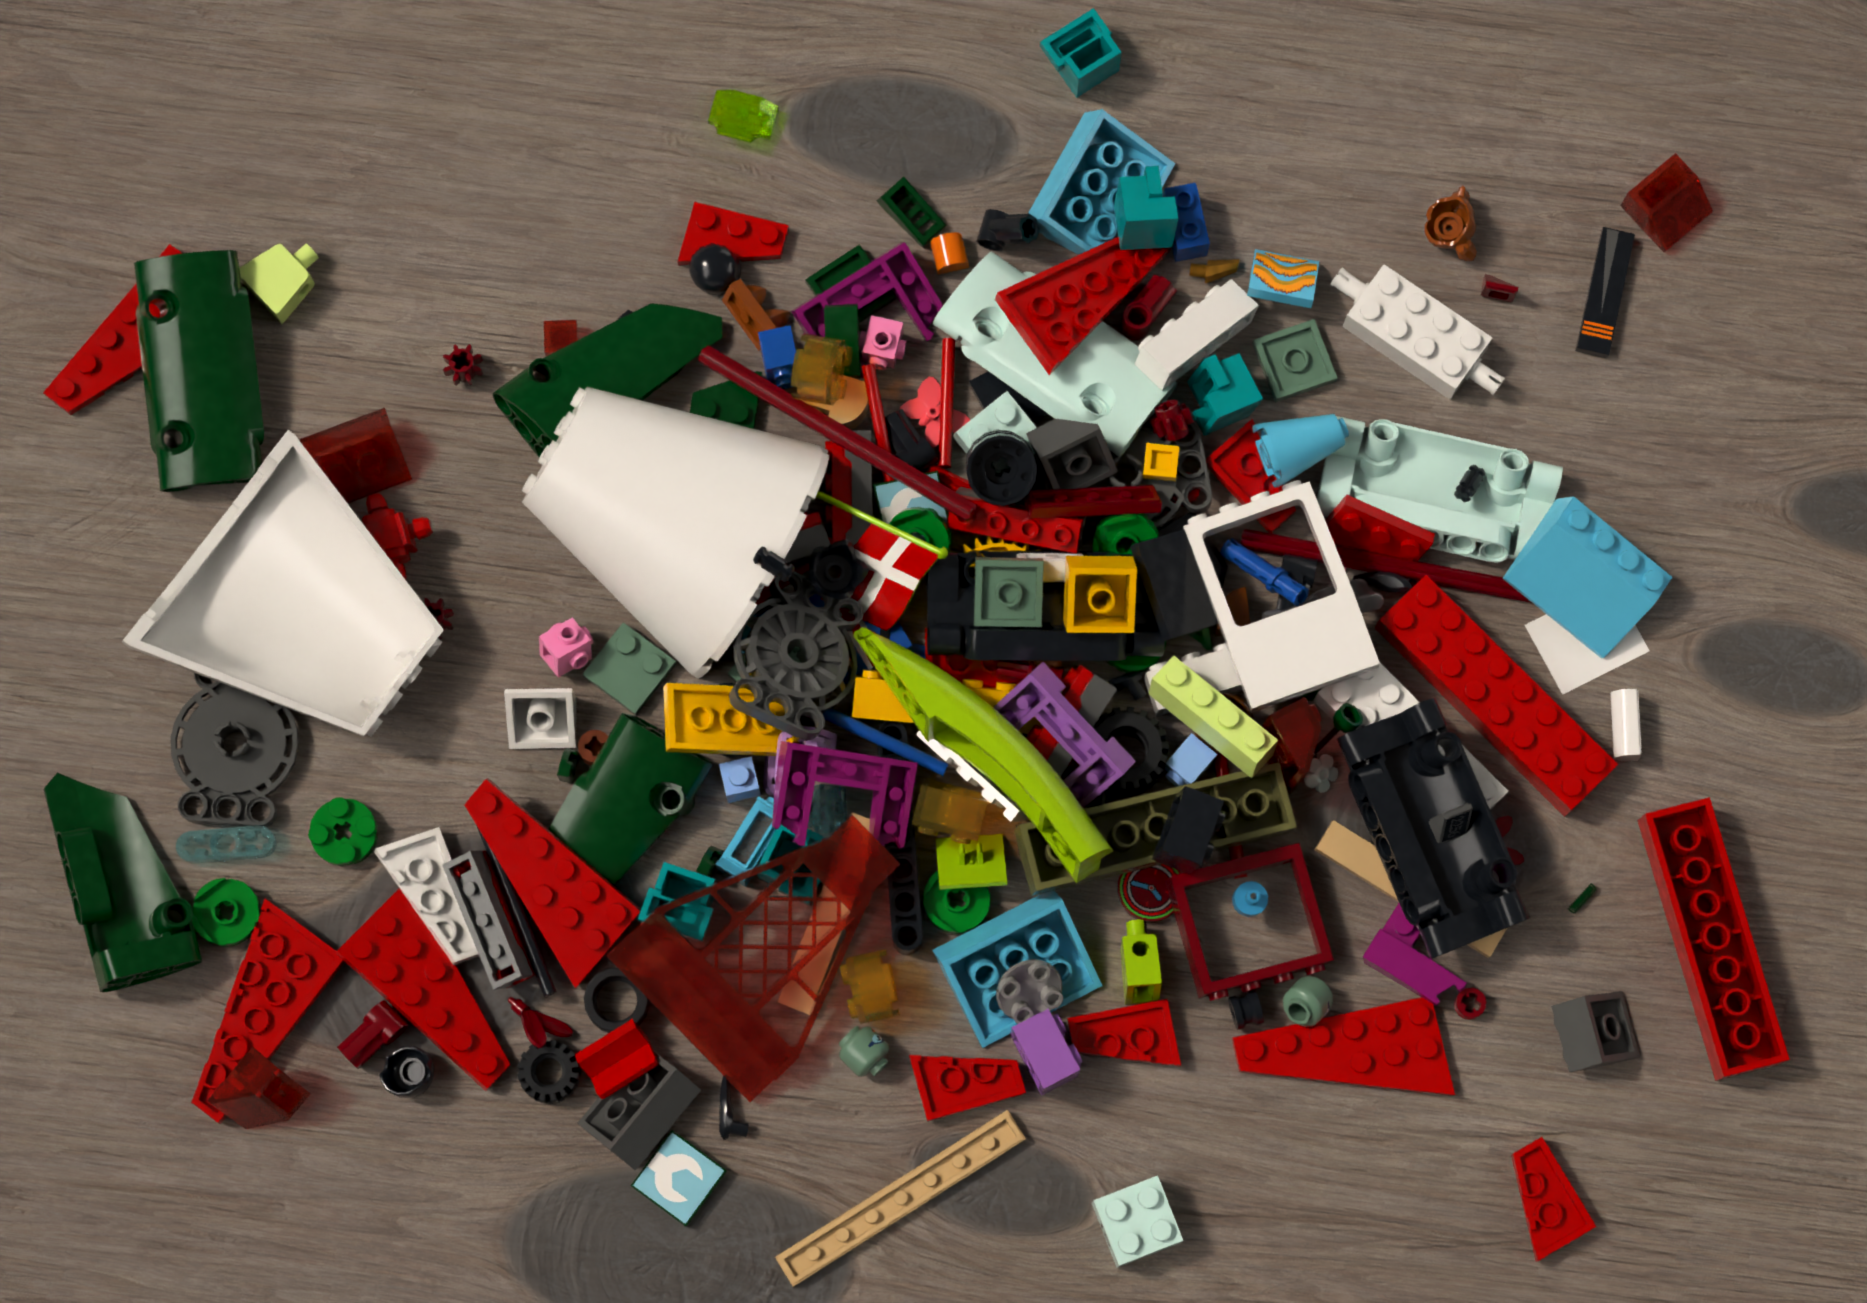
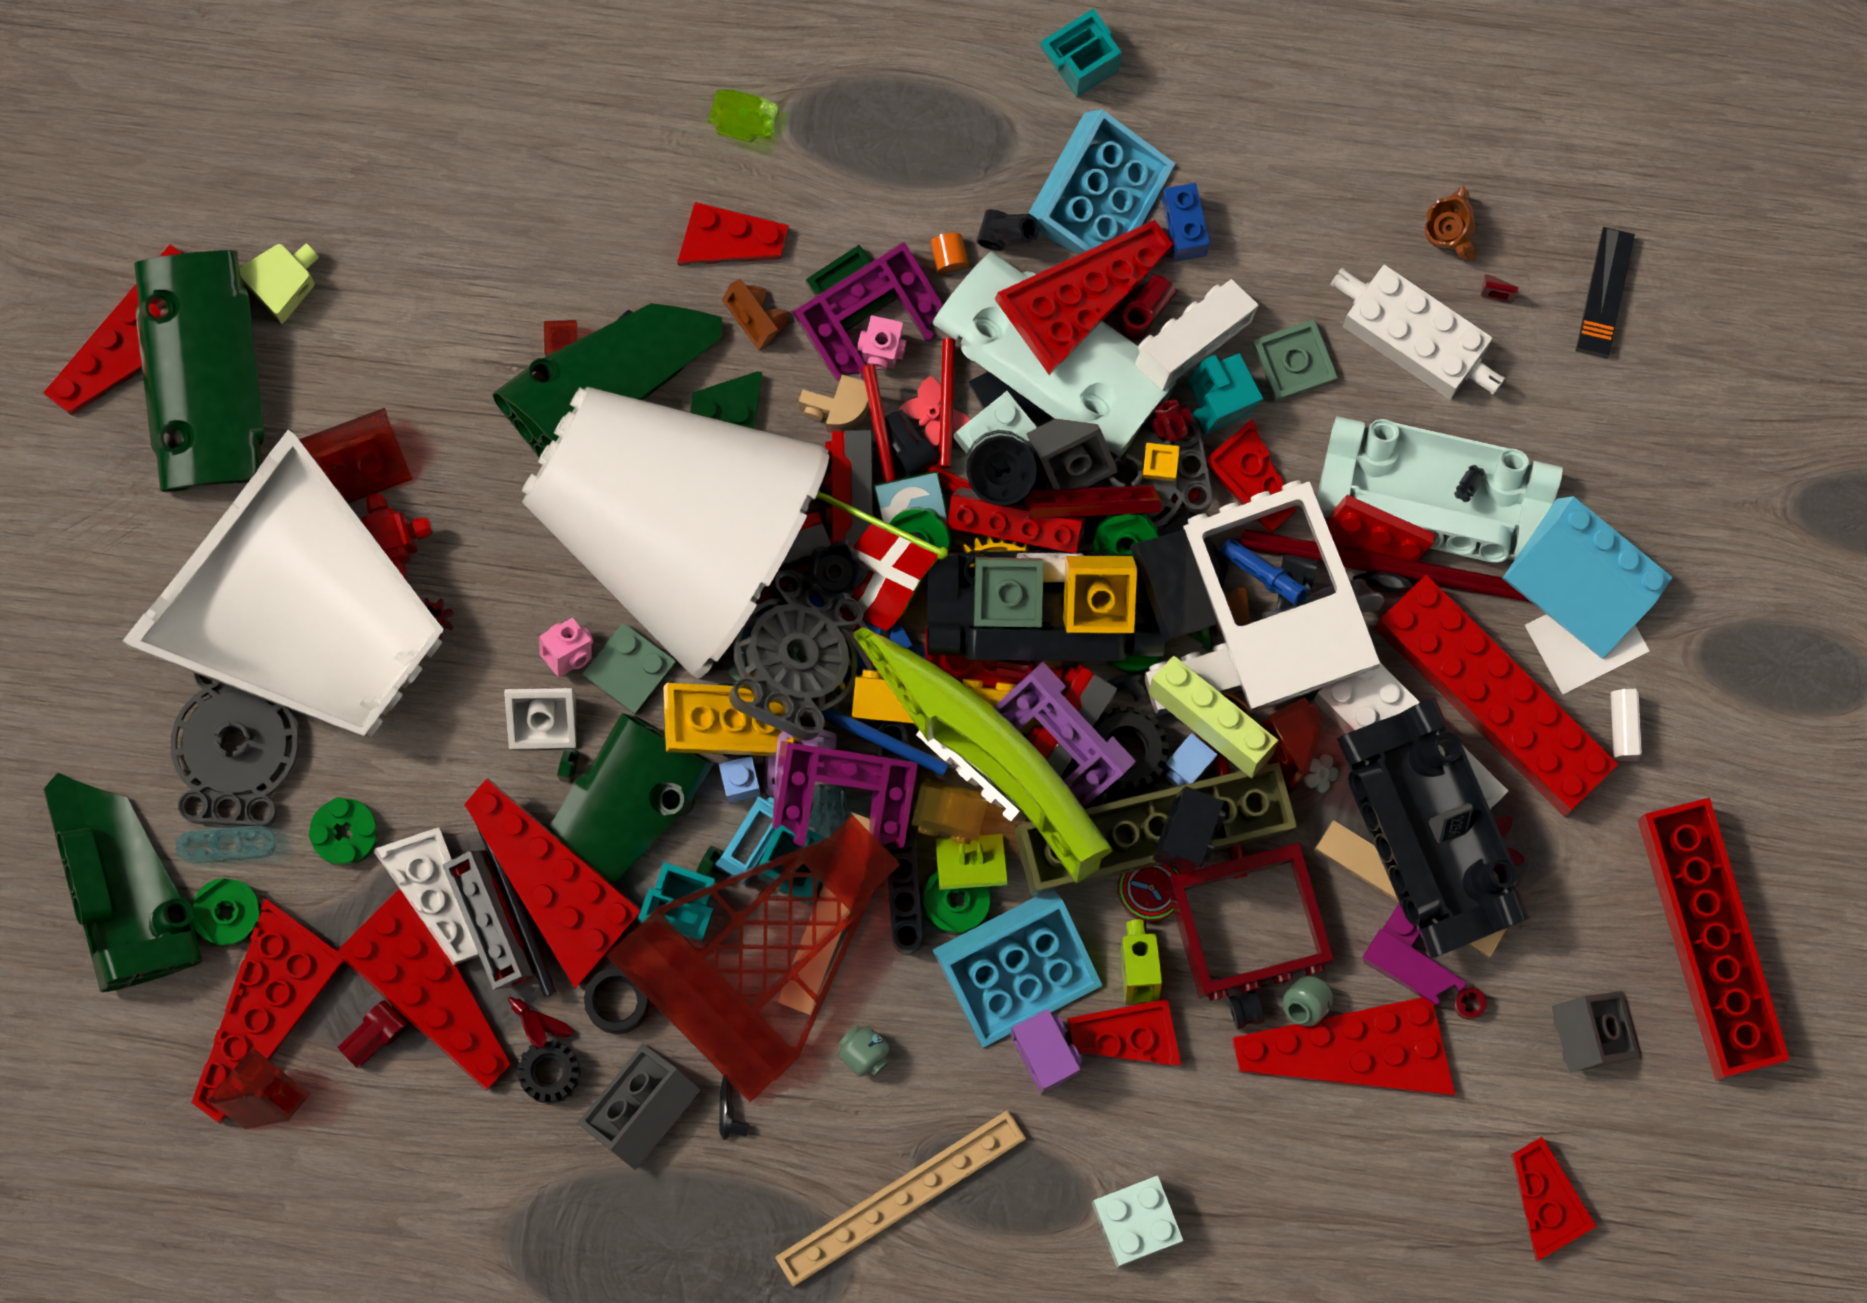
black hair [379,1046,435,1098] -> none
dark red gear [443,344,483,386] -> none
red panel [575,1019,659,1099] -> none
copper wheel [578,730,608,766] -> none
medium azure tile [631,1130,727,1227] -> none
black hair [689,243,742,296] -> none
dark red axle [698,346,977,521] -> none
black piece [753,547,795,582] -> none
blue brick [758,325,801,390] -> none
clear yellow brick [791,333,852,406] -> none
dark green slope [824,304,861,376] -> none
clear yellow brick [840,949,901,1024] -> none
dark green slope [876,176,947,247] -> none
red wing [909,1055,1026,1122] -> none
light grey dish [996,959,1063,1024] -> none
teal plate [1114,166,1178,250] -> none
pearl gold bar [1189,259,1240,284] -> none
dark azure tile [1232,881,1268,917] -> none
slope [1247,249,1319,308] -> none
medium azure cone [1252,414,1349,488] -> none
dark green hinge [1304,703,1363,762] -> none
dark green leg [1568,883,1597,914] -> none
clear red slope [1620,153,1713,253] -> none

